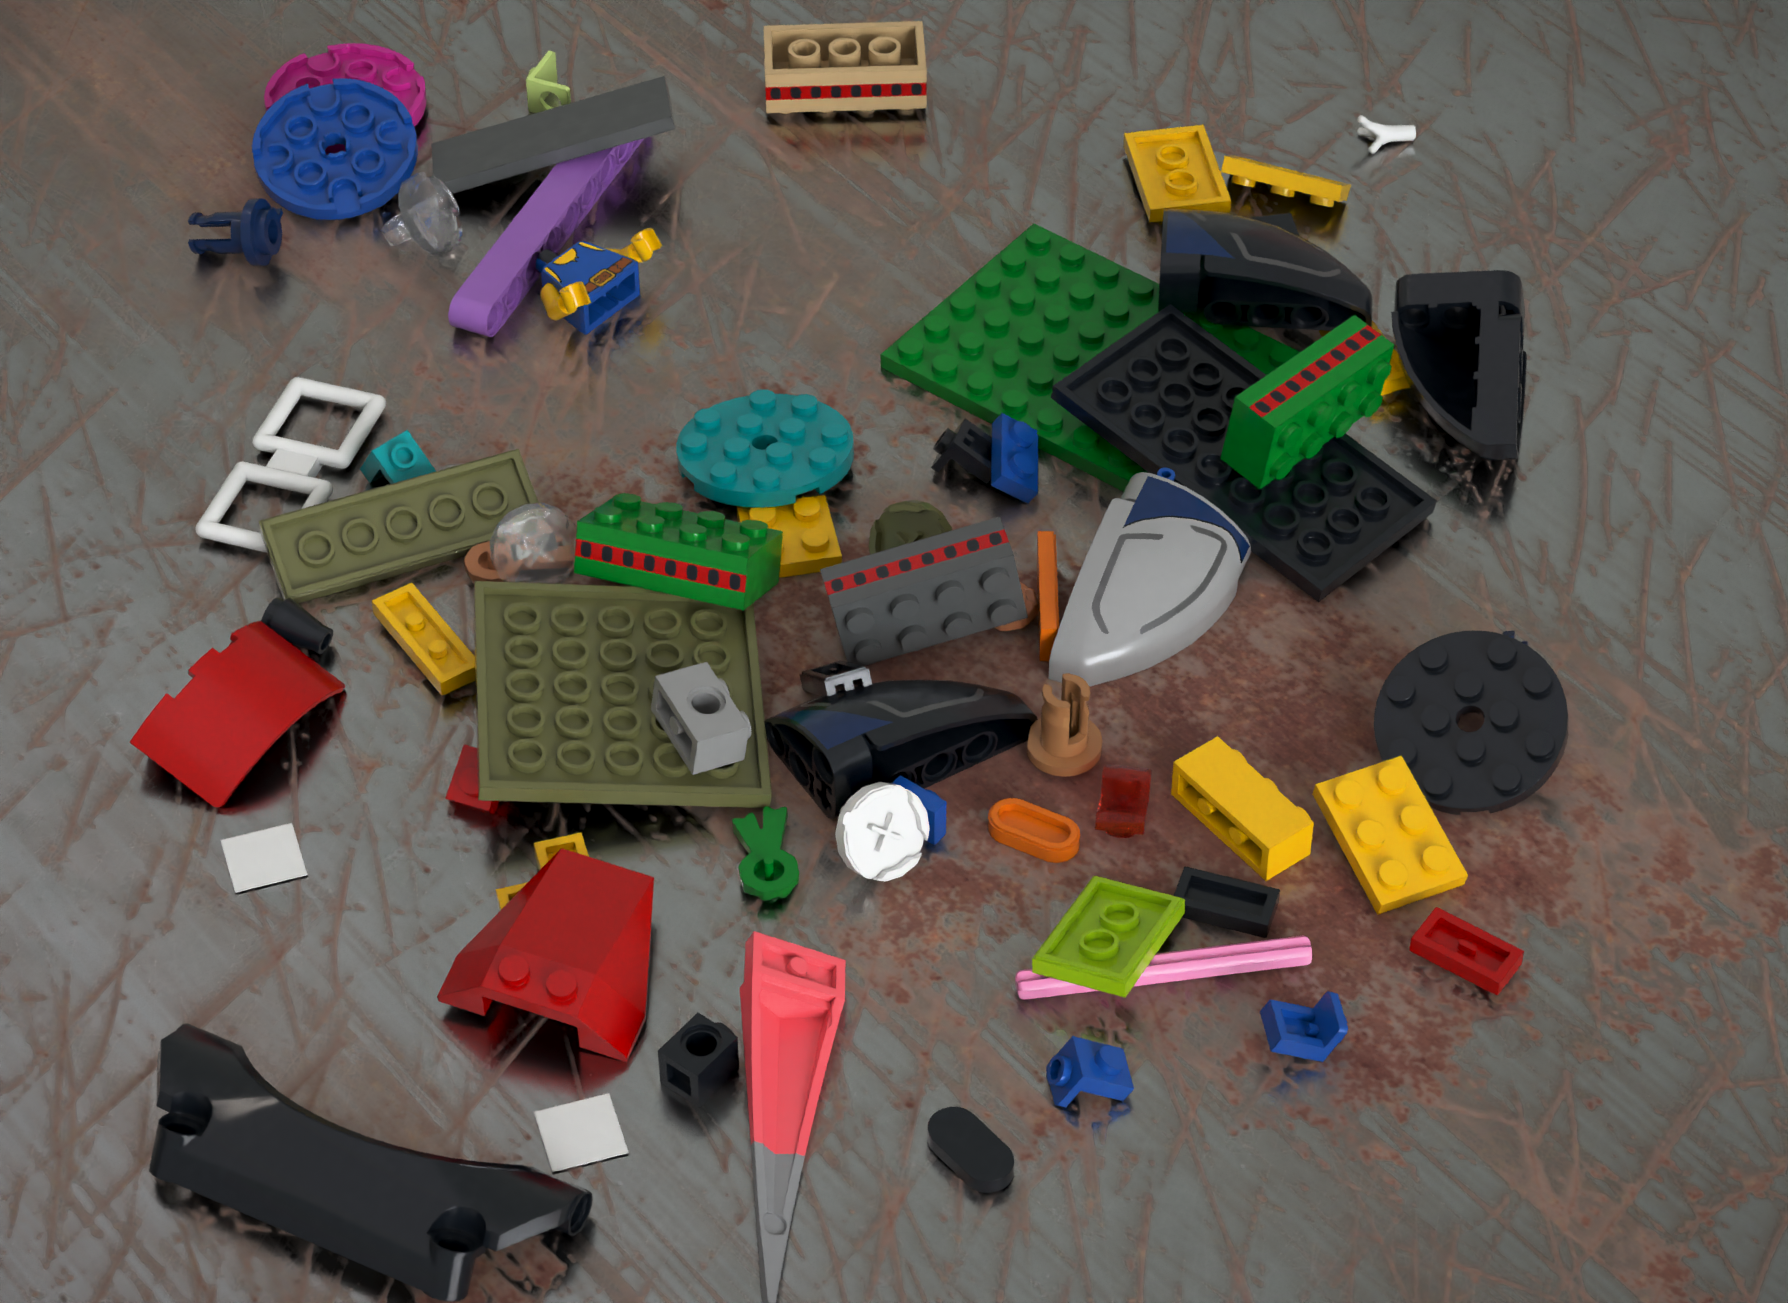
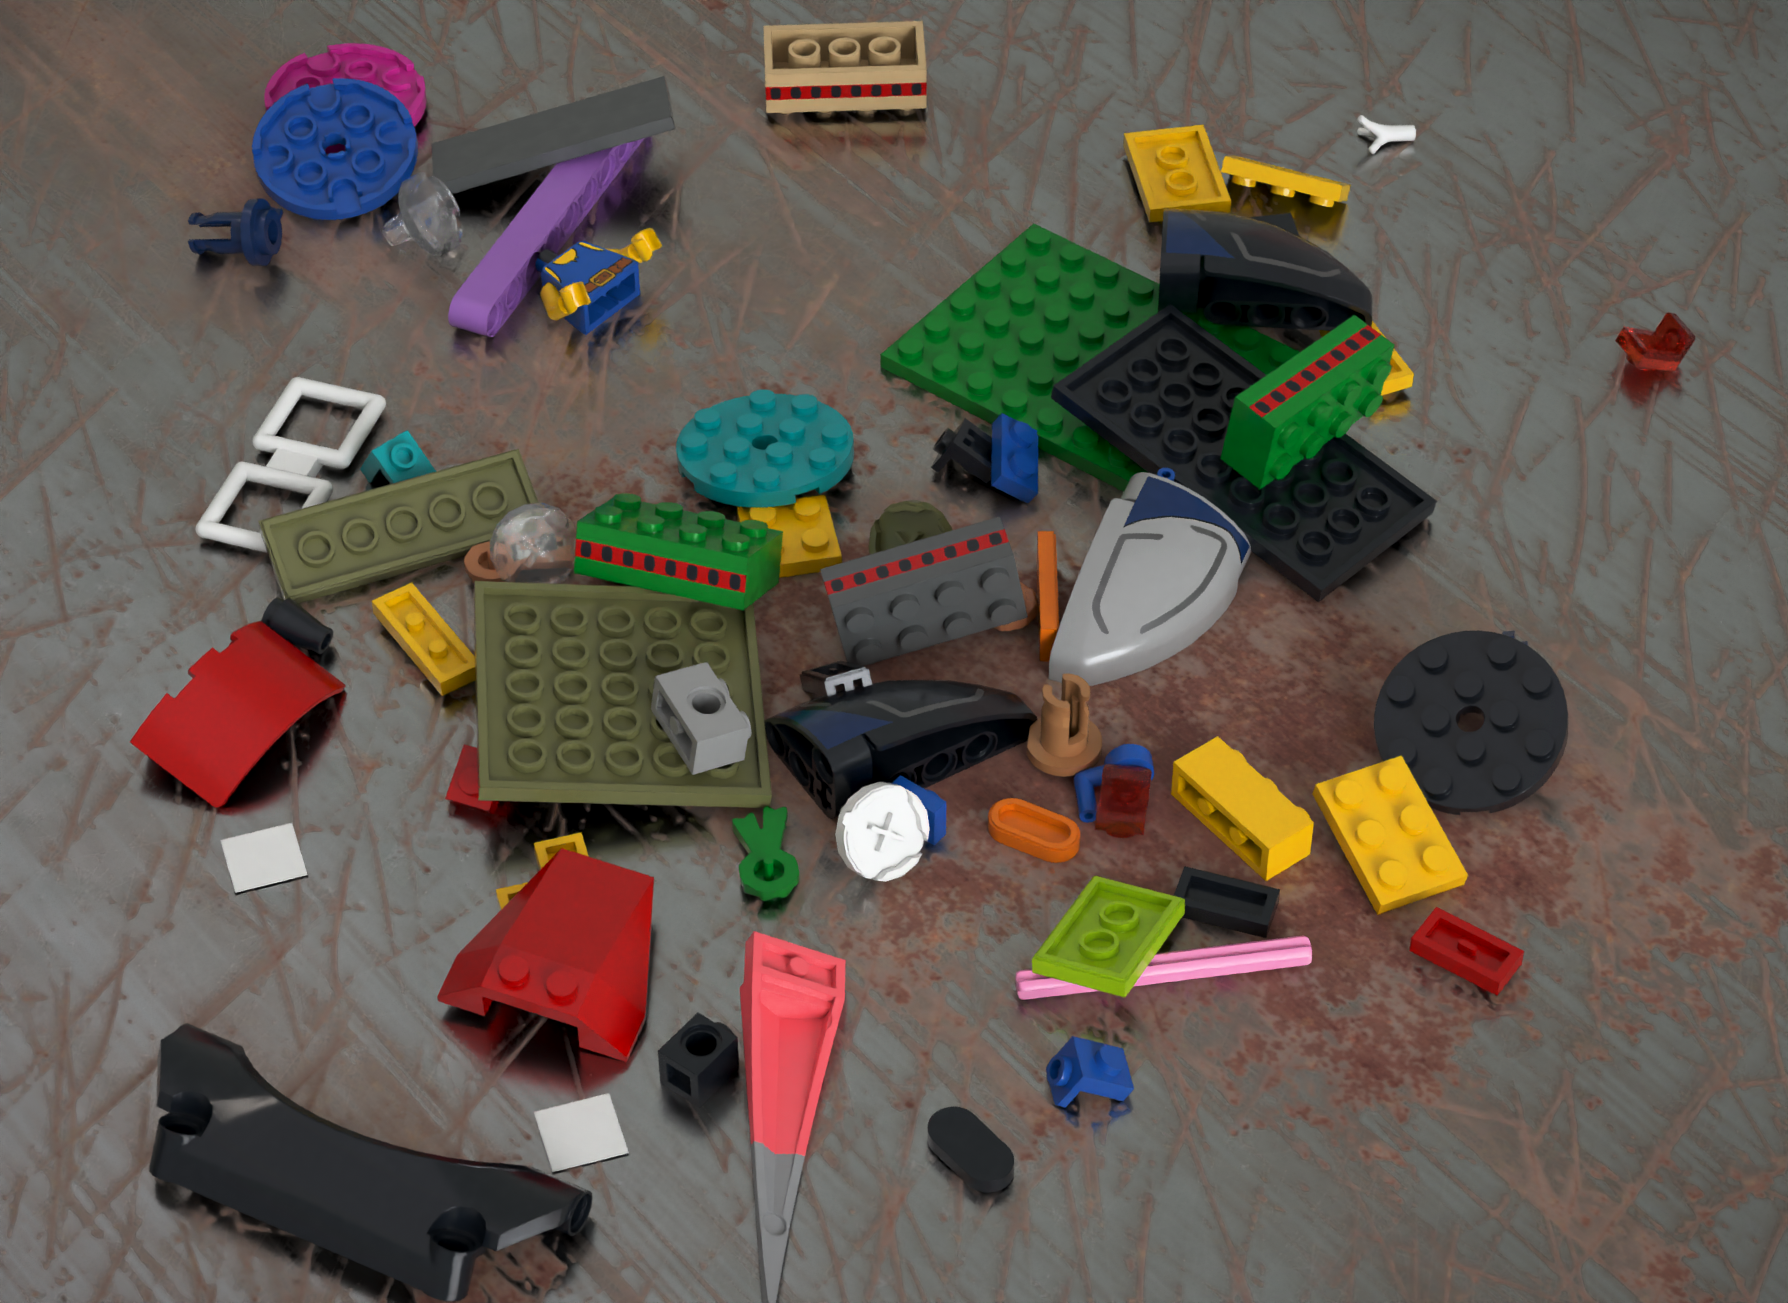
yellowish green bracket [526,51,571,113] -> none
blue bracket [1260,991,1348,1062] -> none
black panel [1391,270,1527,460] -> none
none -> blue plate [1074,744,1155,823]
none -> clear red bracket [1615,312,1695,372]

